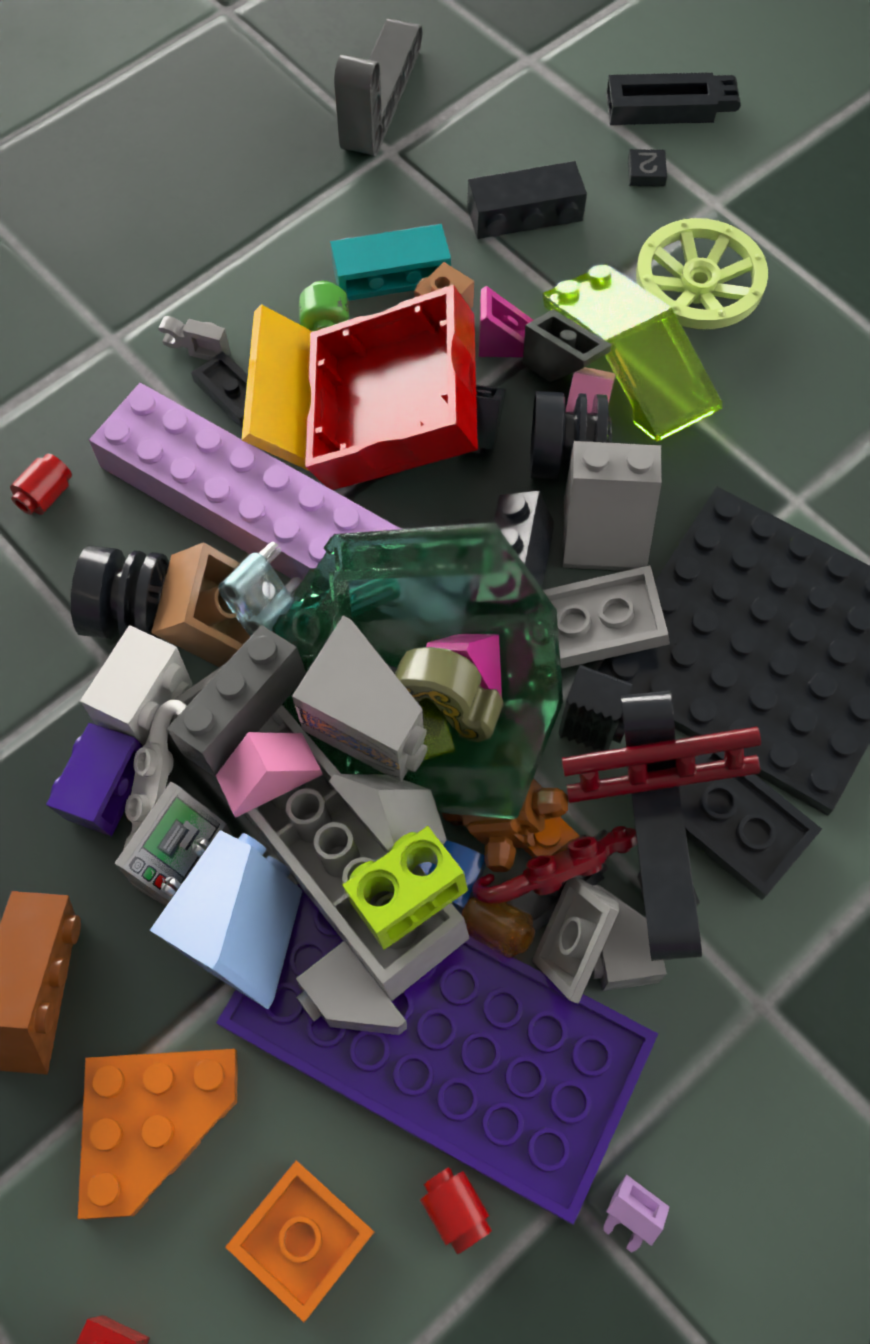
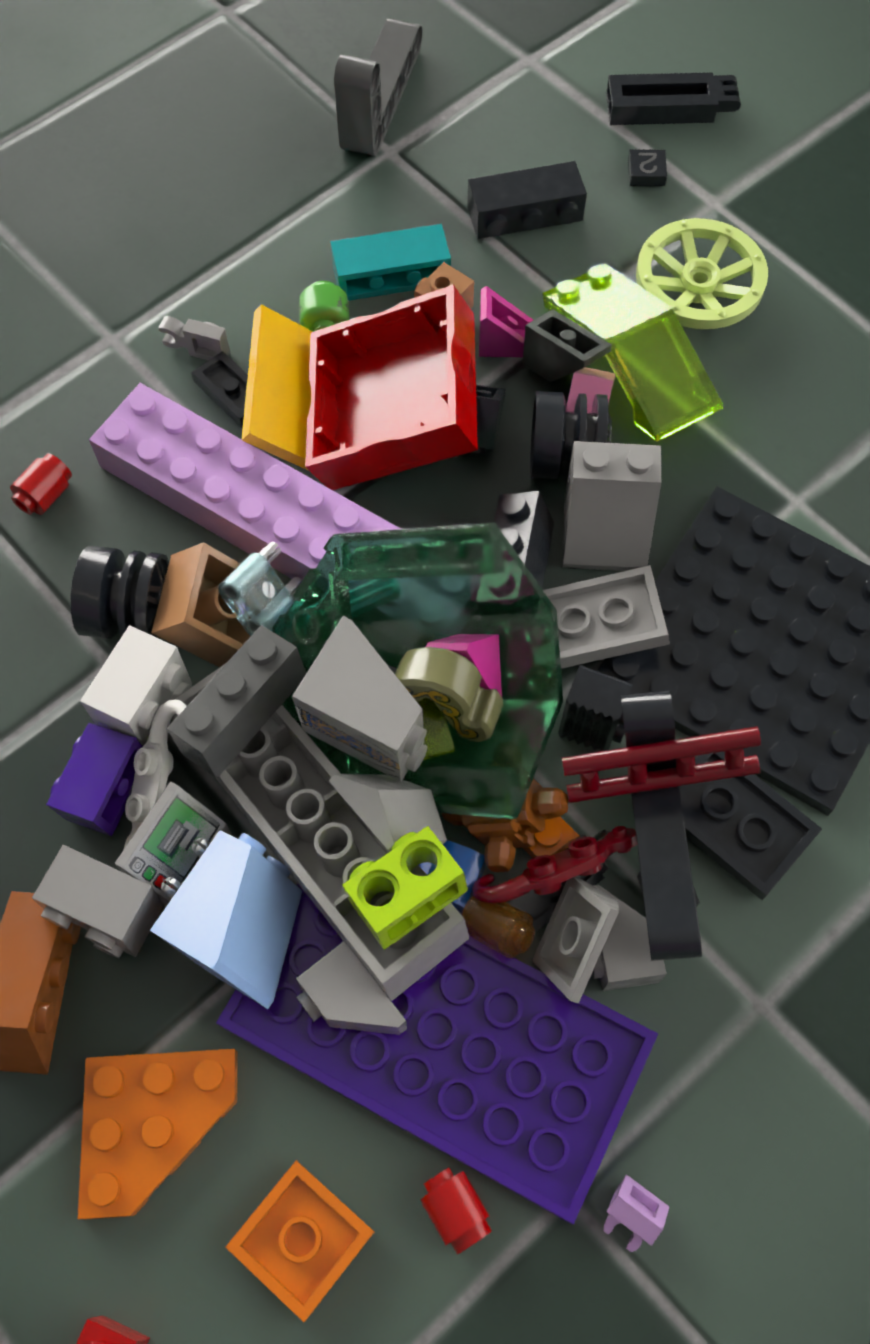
bright pink slope [216,732,323,818] -> none
none -> light grey brick [32,845,163,959]

